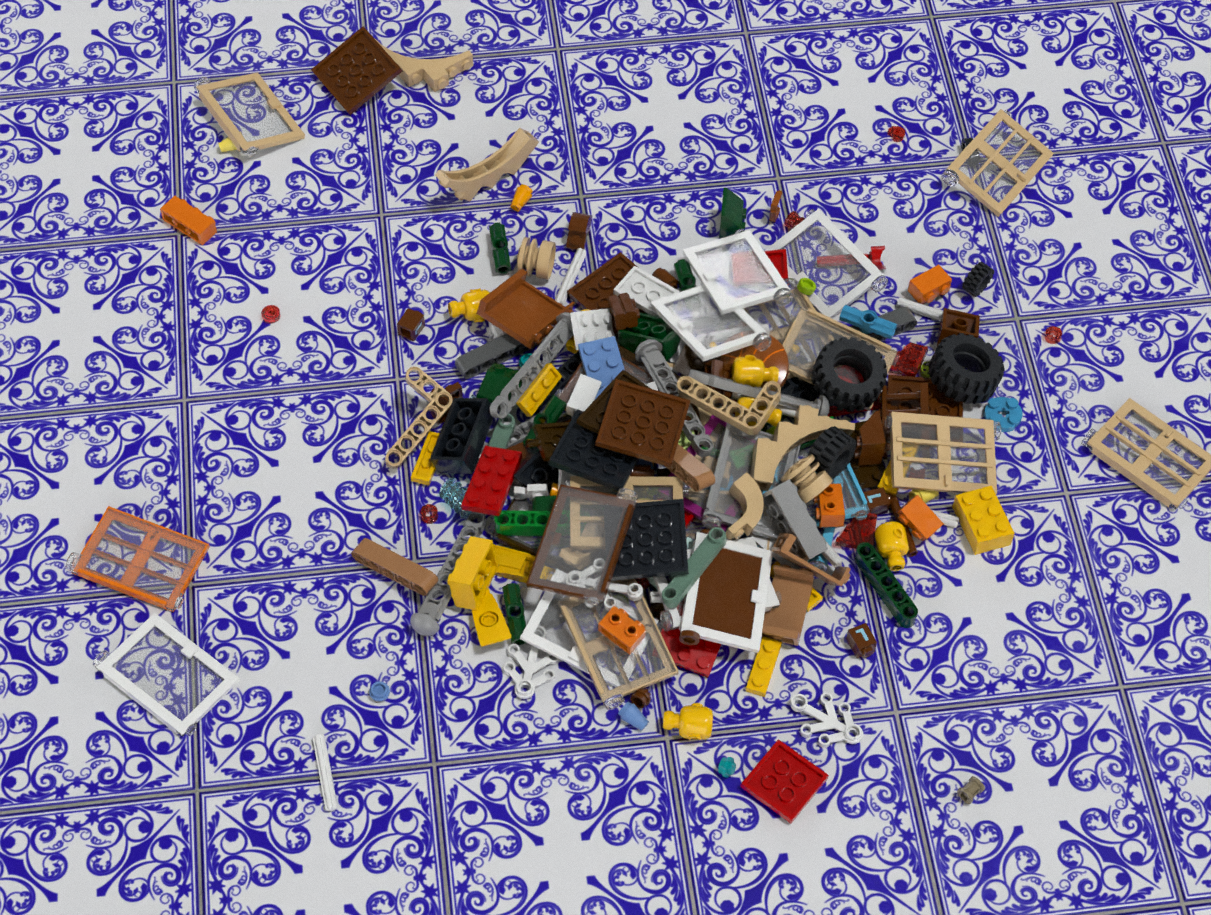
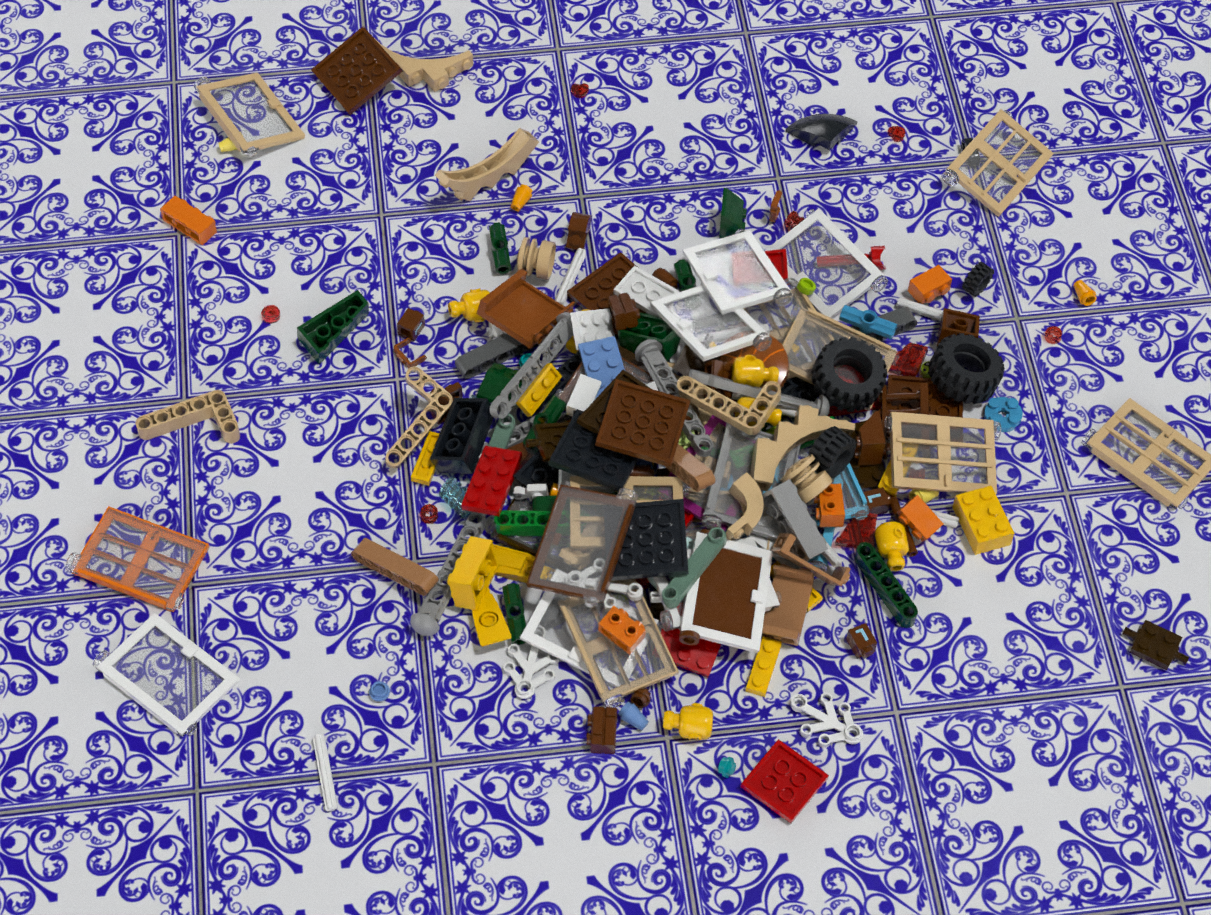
dark tan bush [957,776,985,804] -> none
none -> tan beam [135,390,240,444]
none -> dark green wedge [297,290,369,365]
none -> dark orange piece [394,338,427,368]
none -> clear red piece [571,83,589,98]
none -> reddish brown brick [586,707,617,754]
none -> black brick [786,114,857,151]
none -> light orange cone [1073,280,1097,306]
none -> dark brown plate [1122,620,1189,670]

